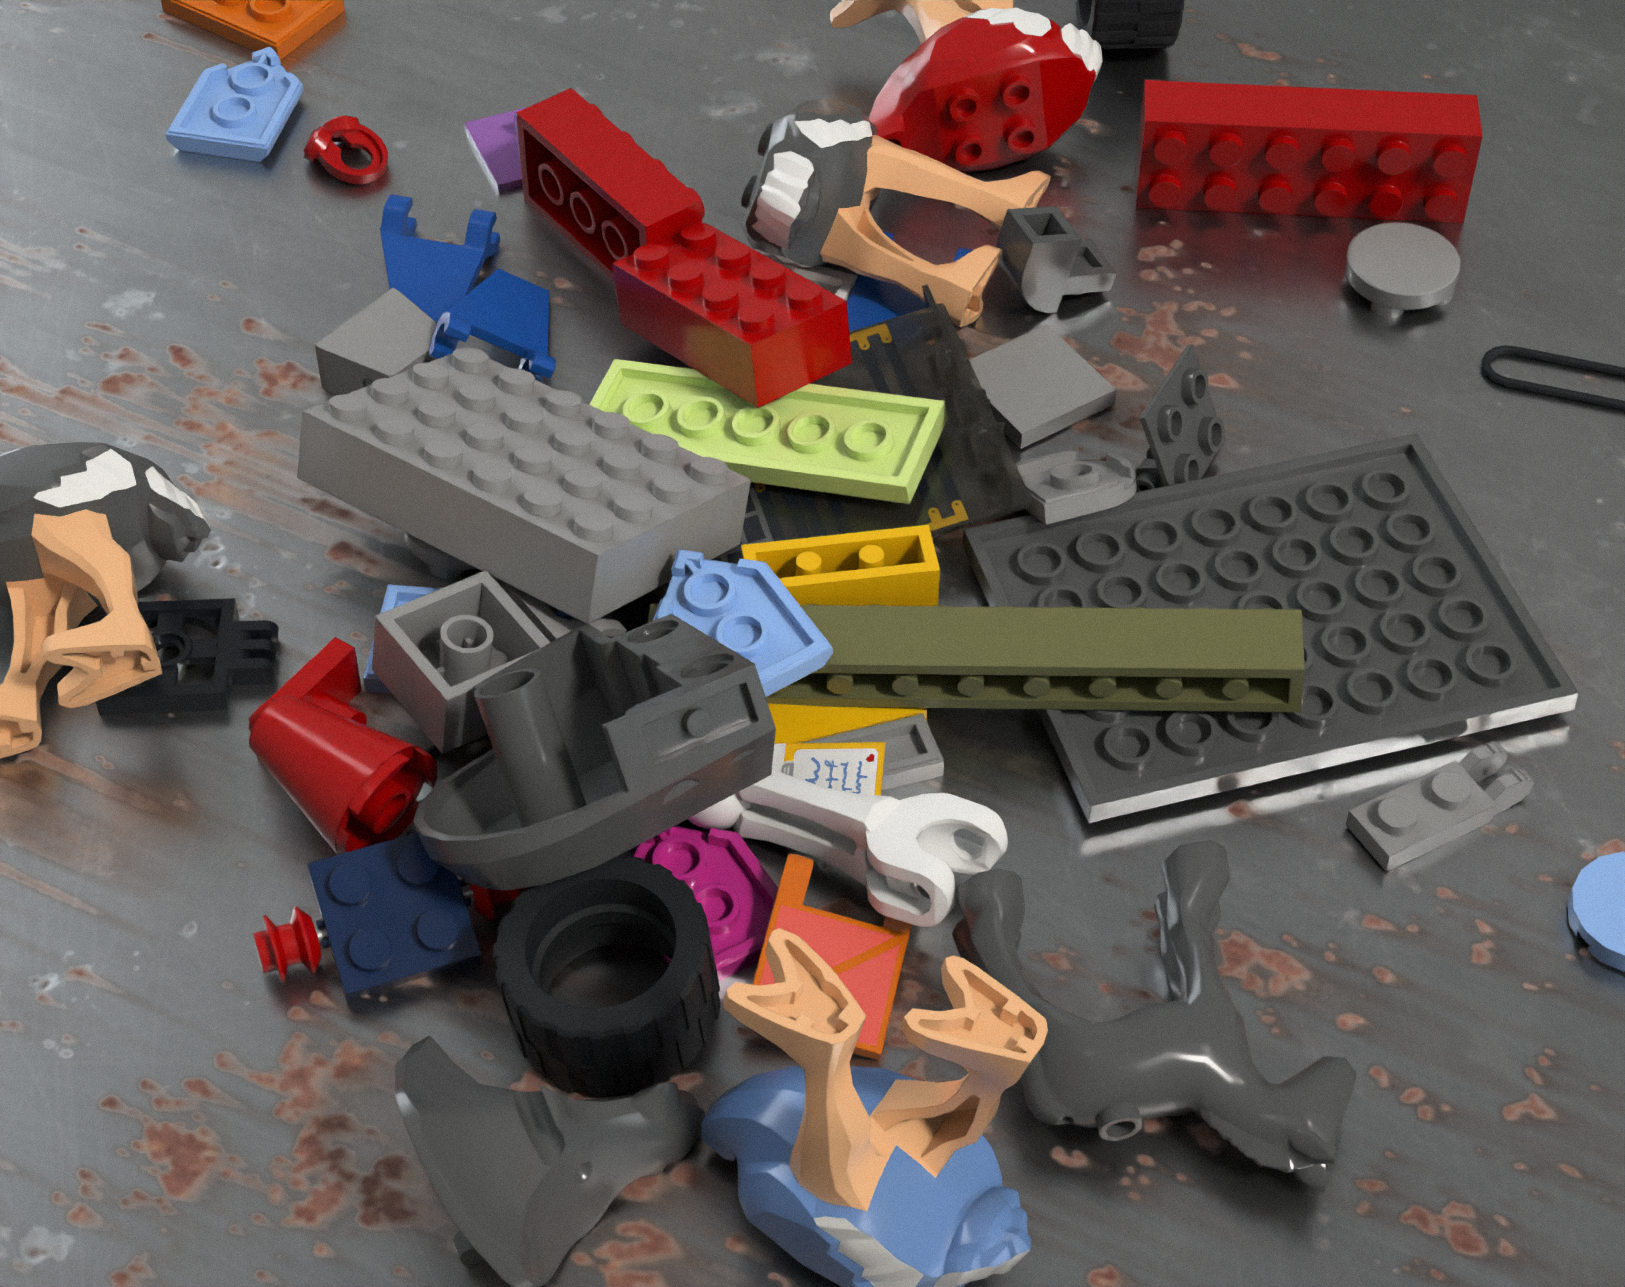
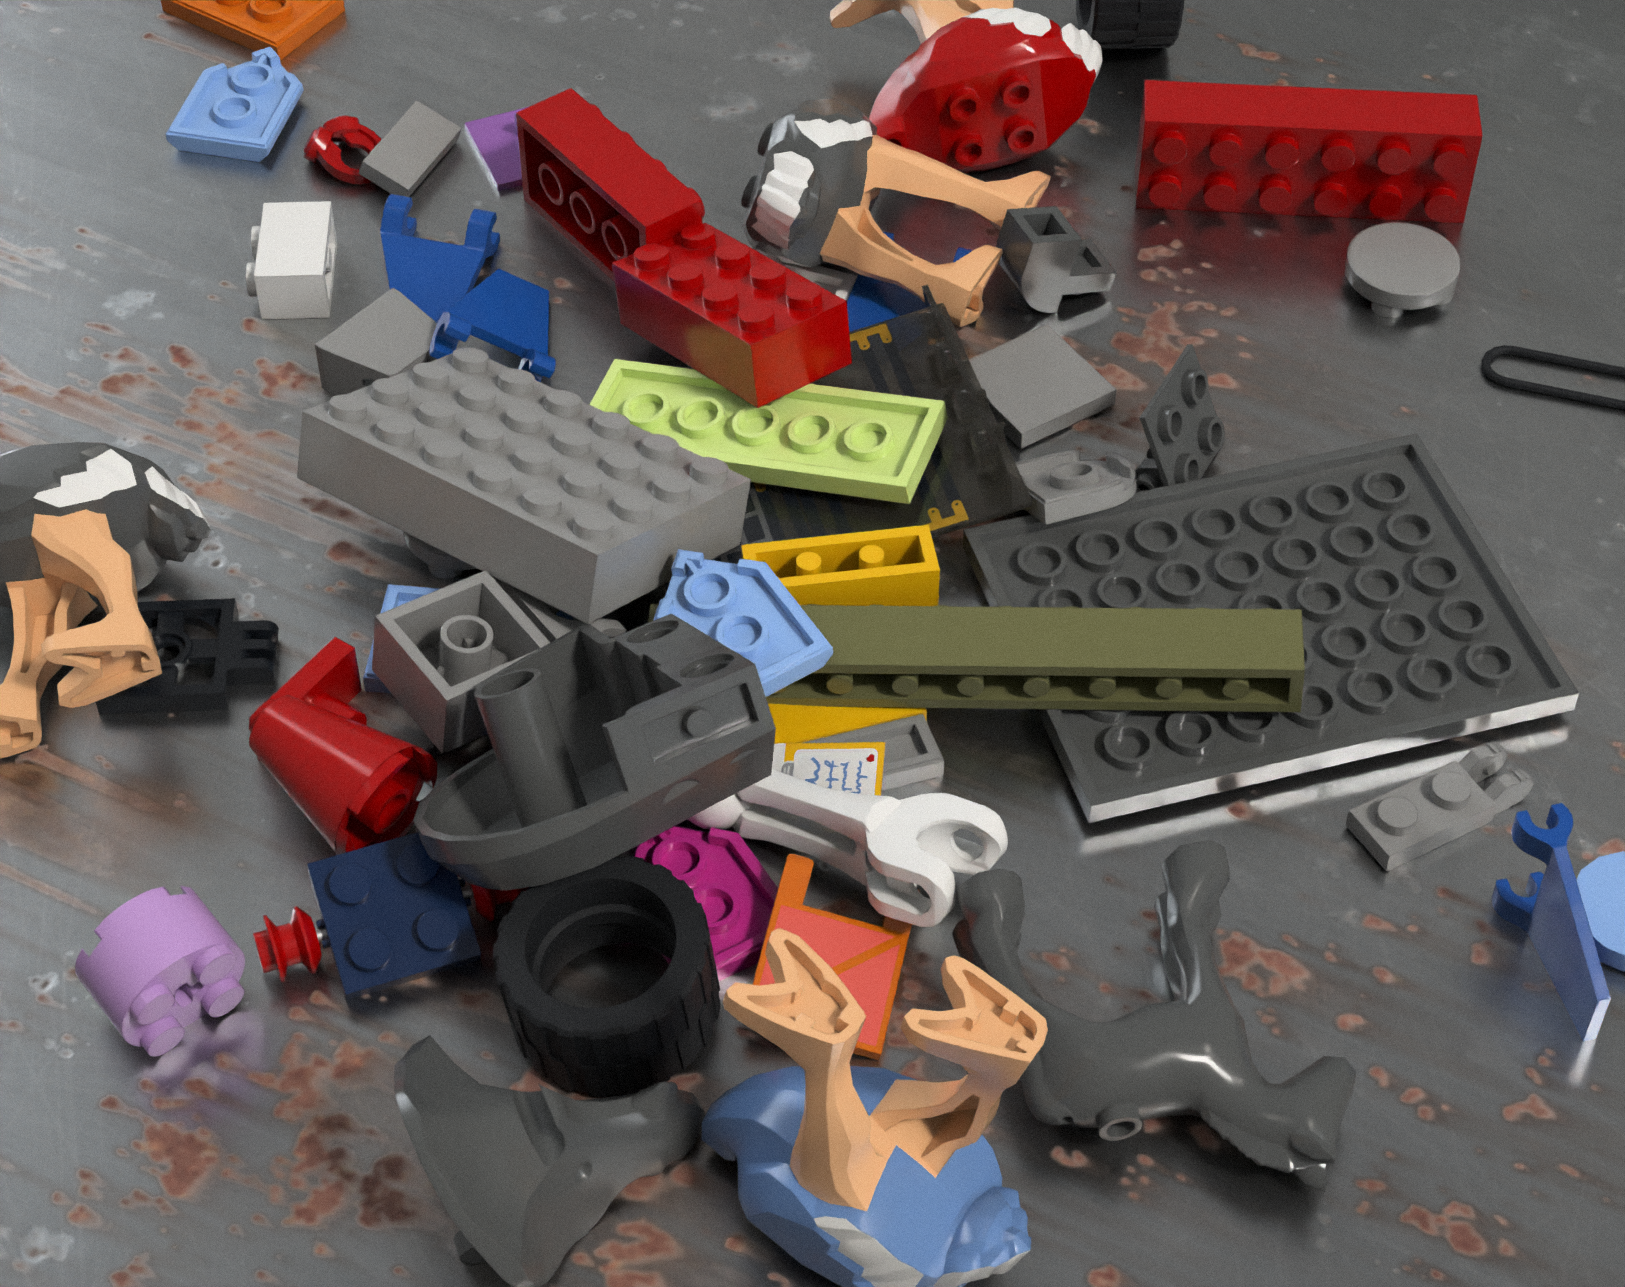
none -> lavender brick [75,886,245,1057]
none -> white brick [246,201,338,319]
none -> light grey tile [359,100,462,197]
none -> blue flag [1491,803,1611,1042]

